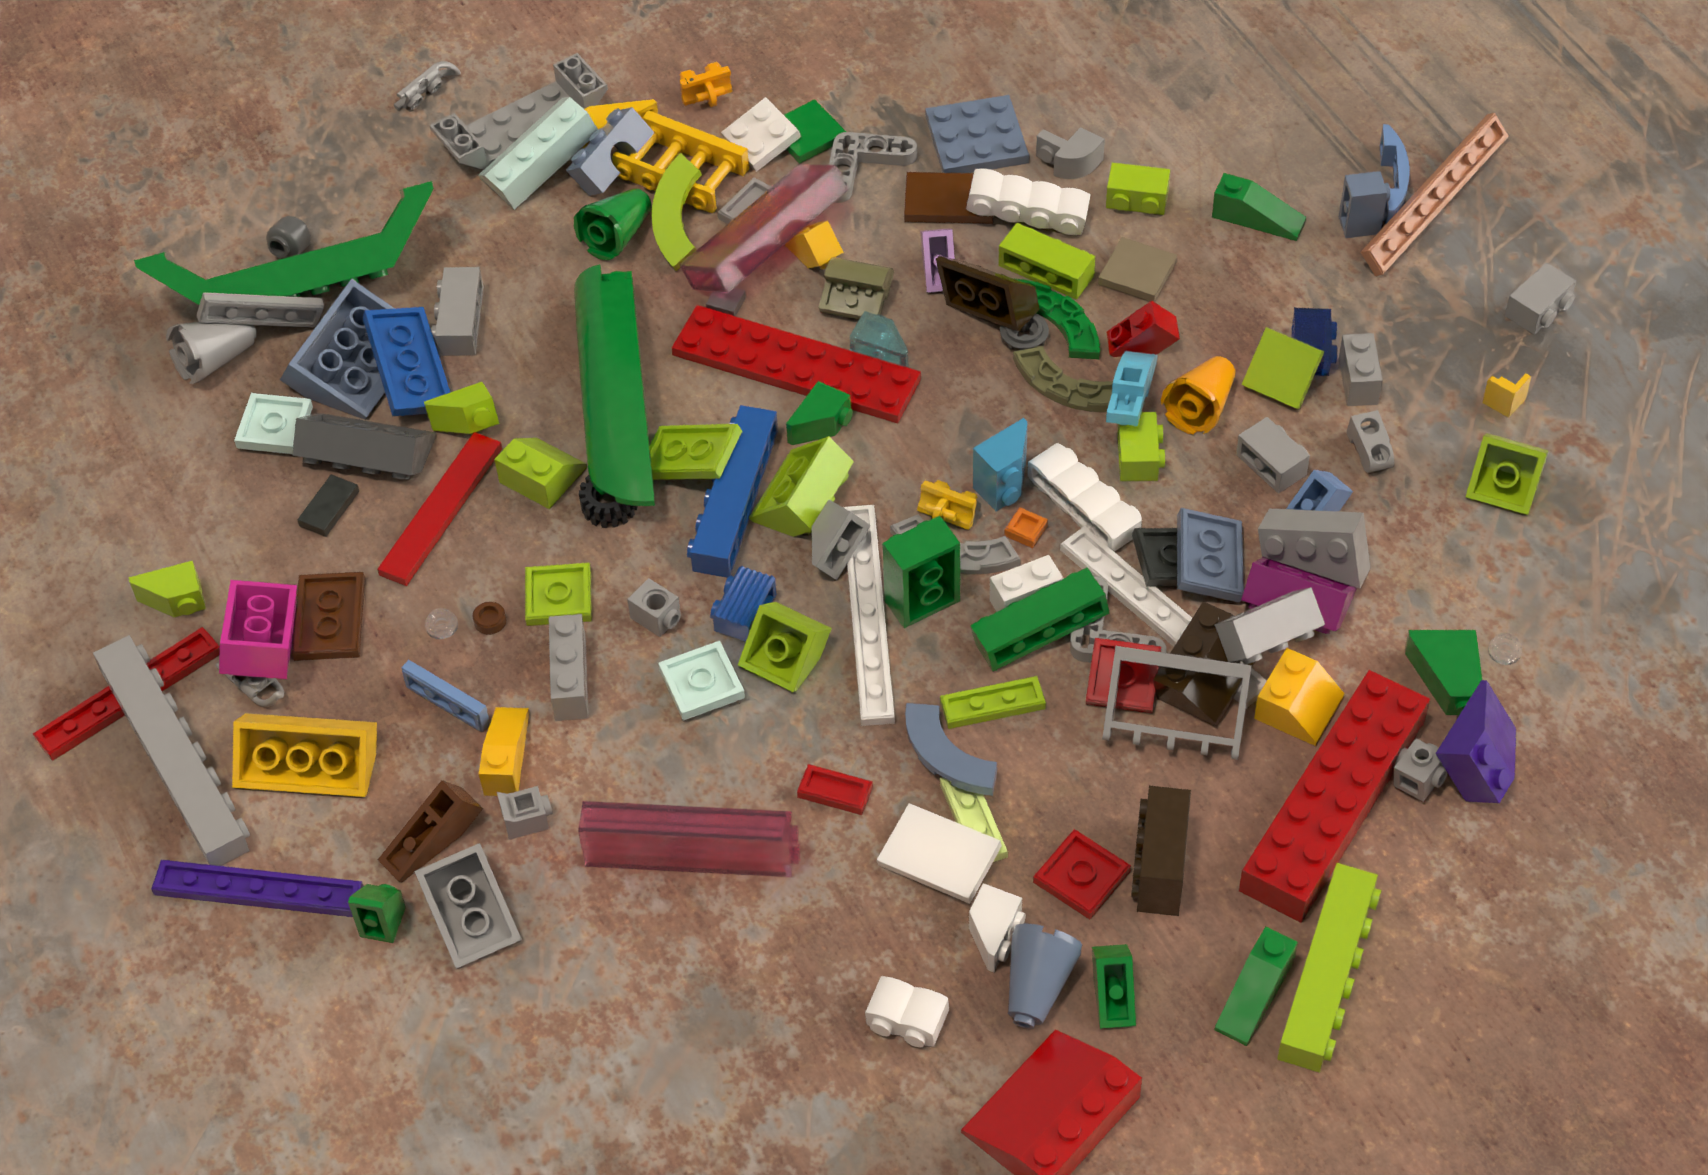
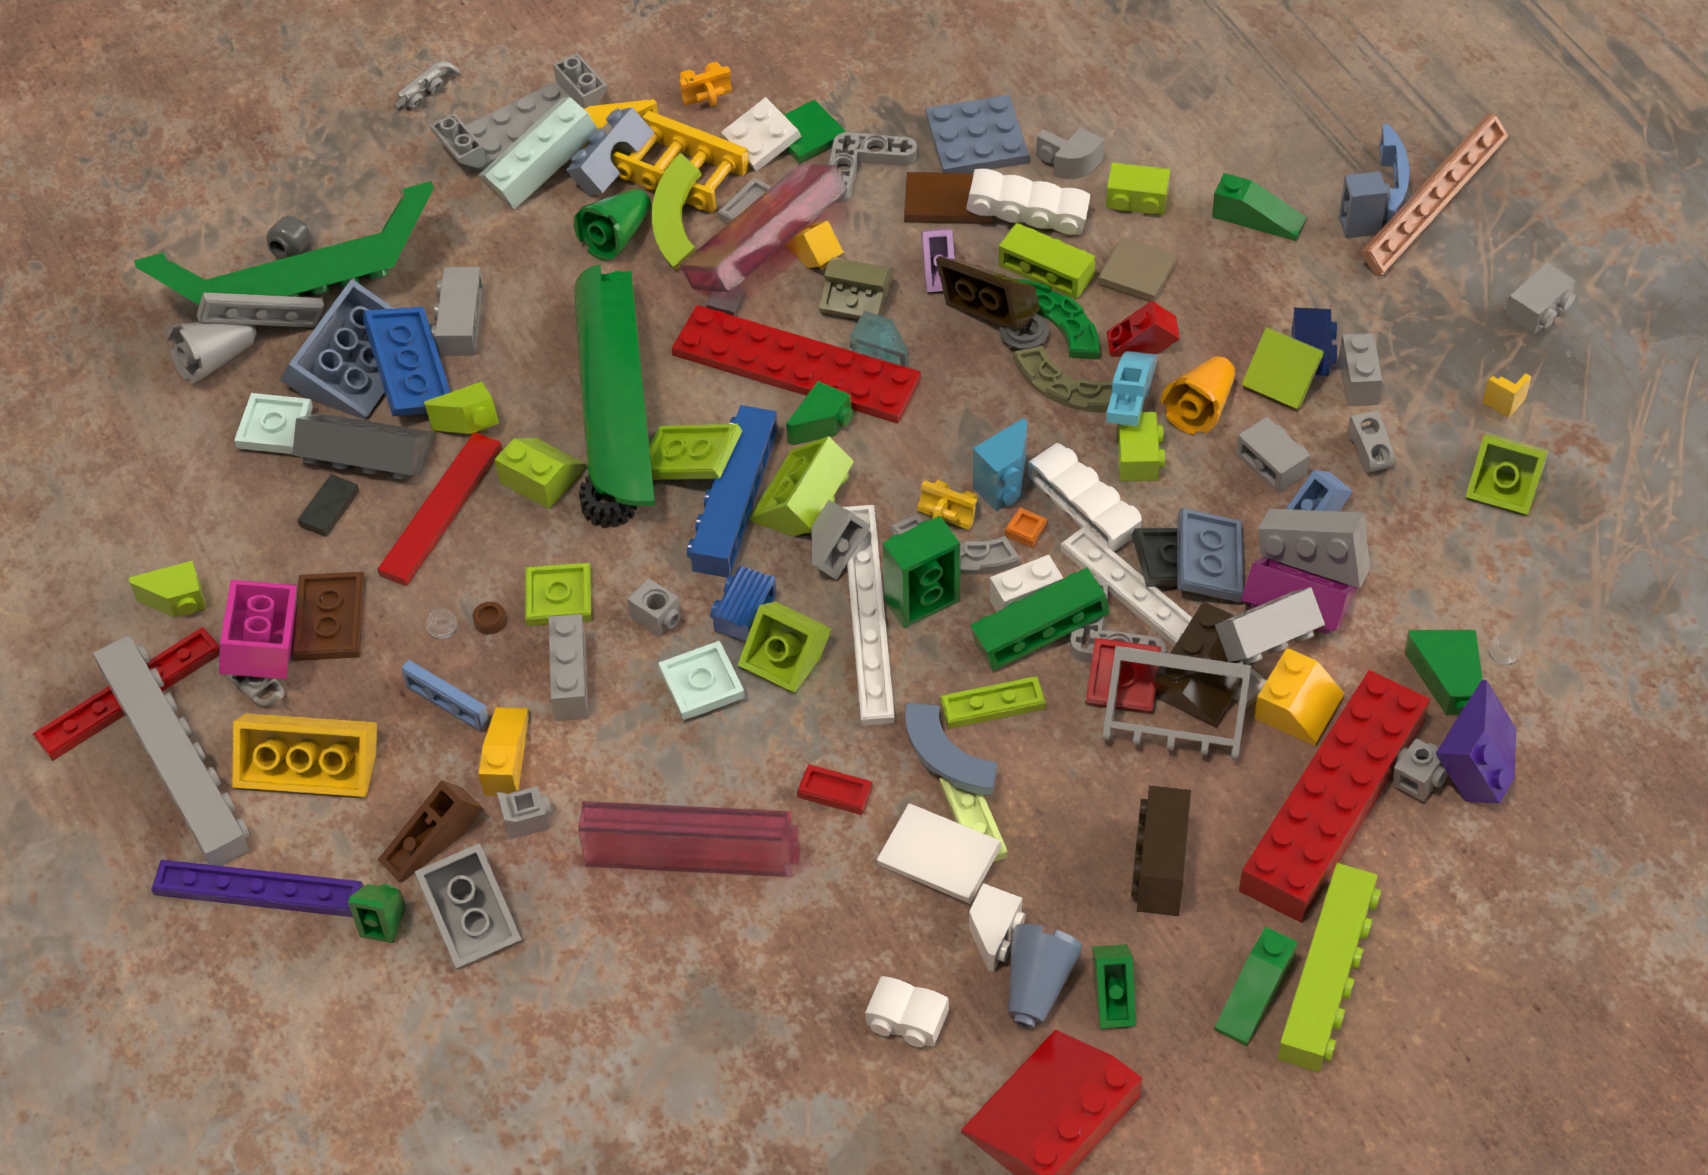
red tile [1033,829,1131,920] -> none

